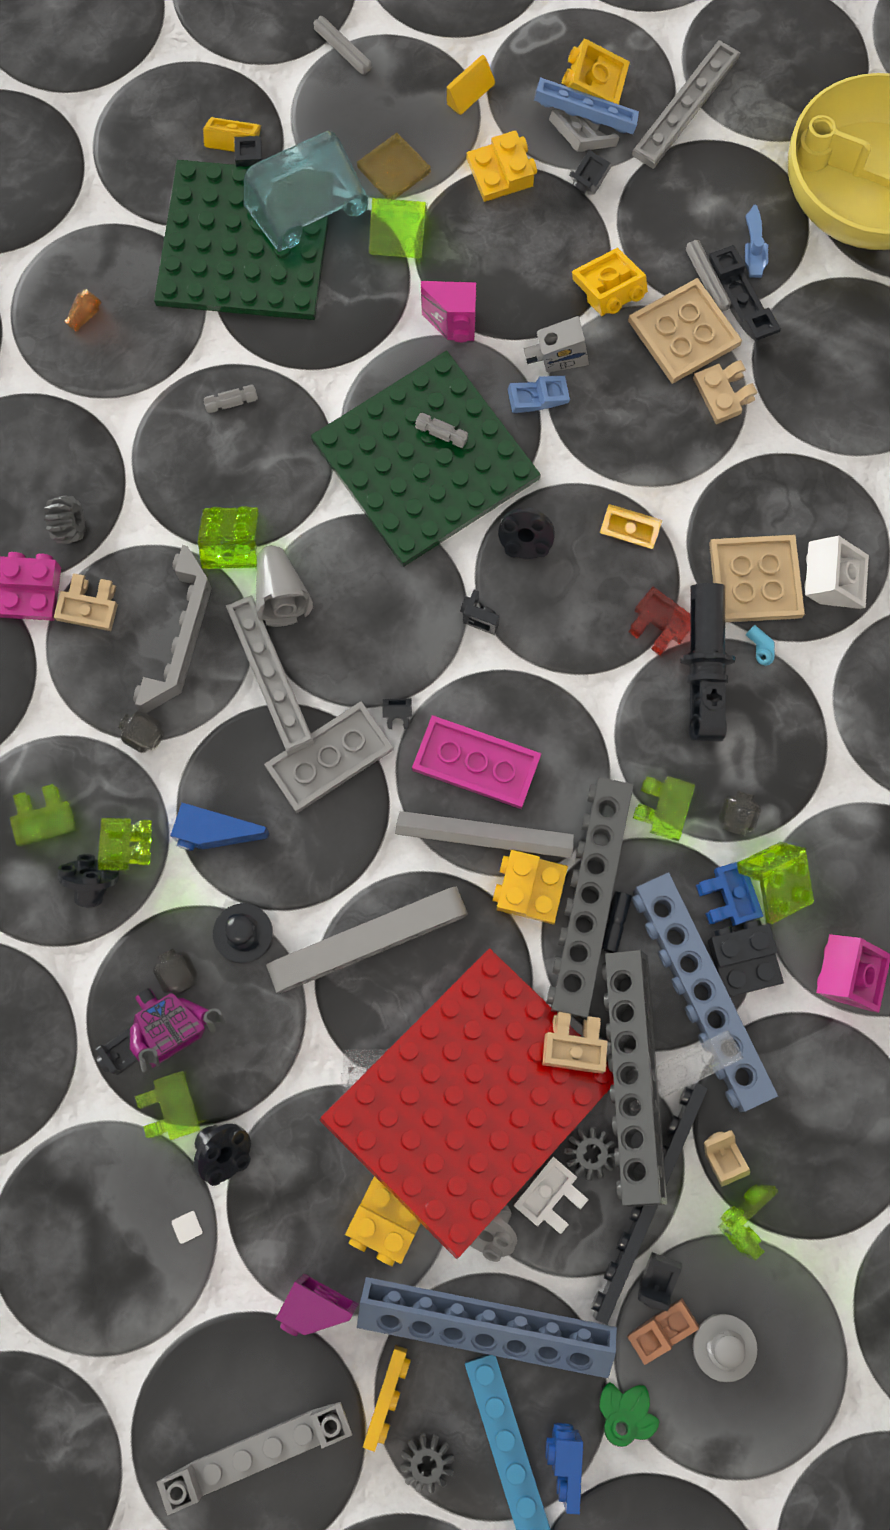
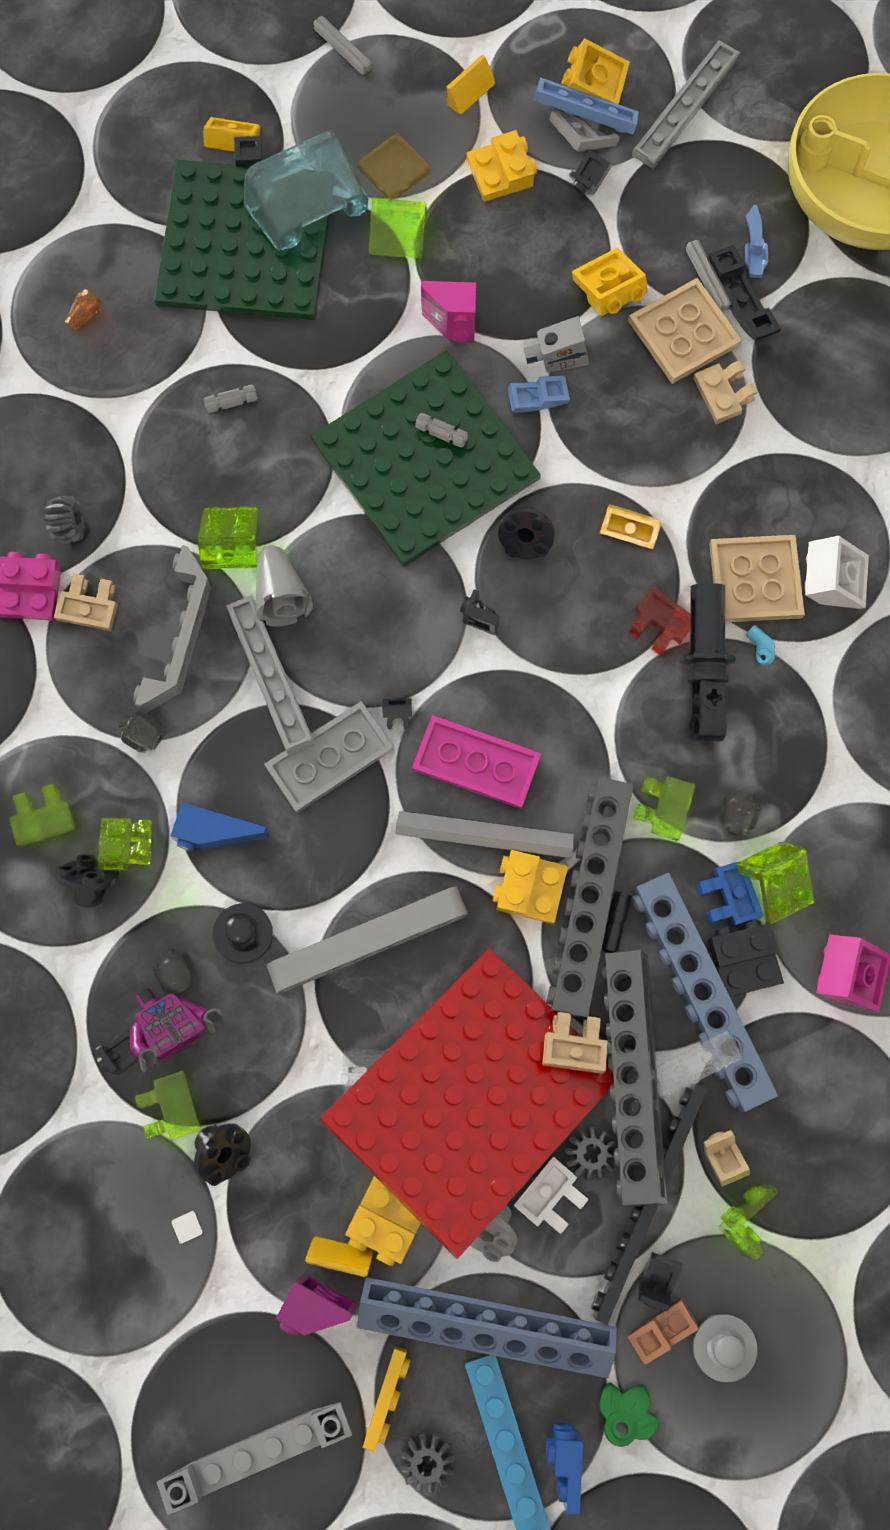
none -> yellow slope [305,1237,373,1277]

